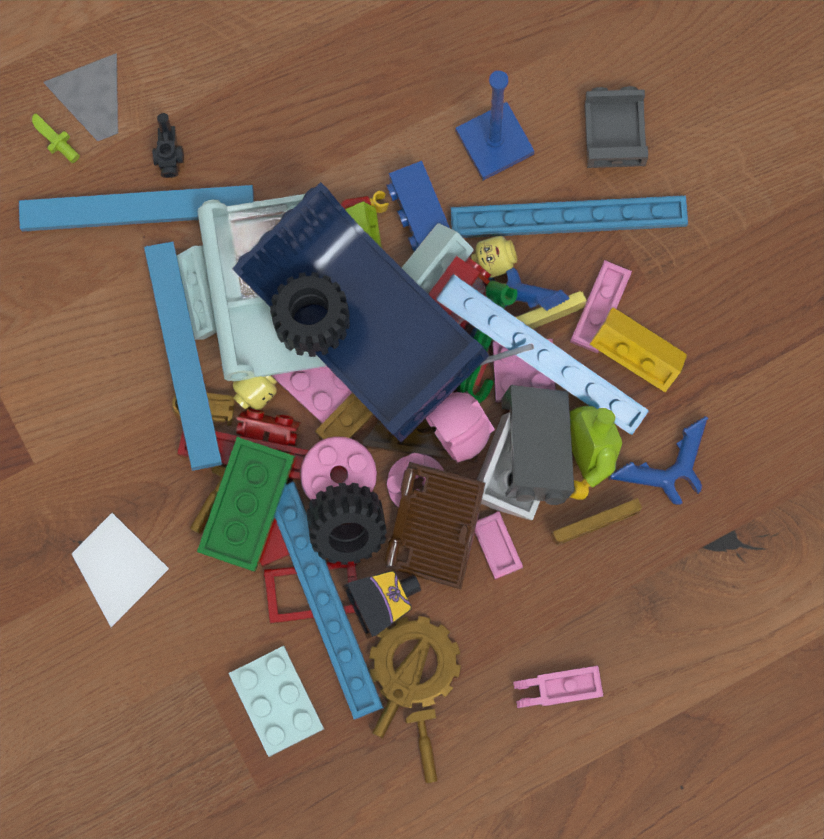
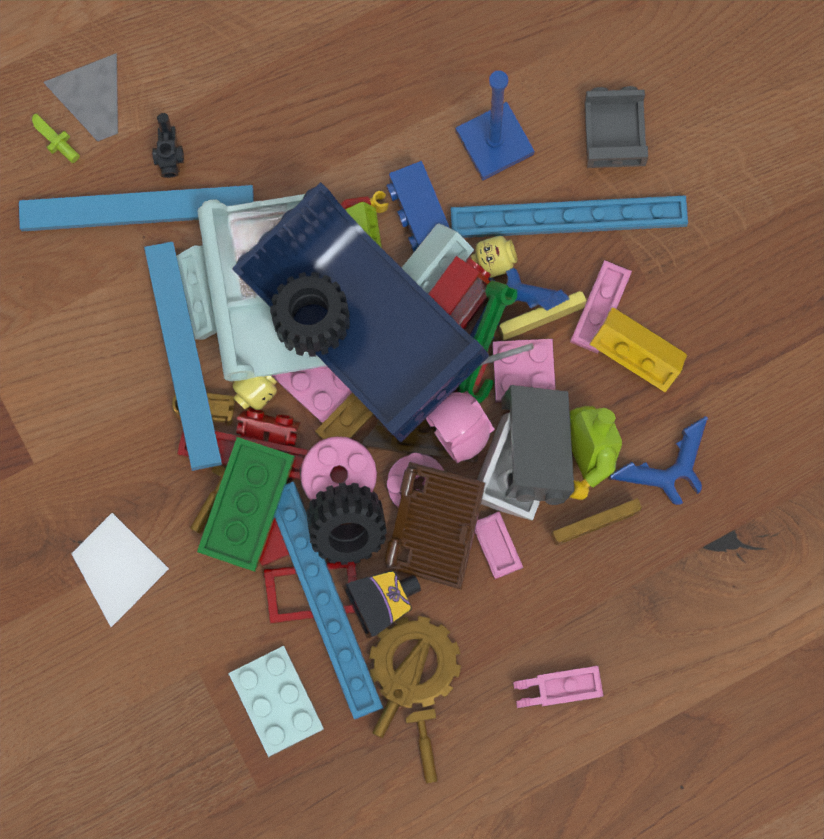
tile [436,274,649,435] -> none

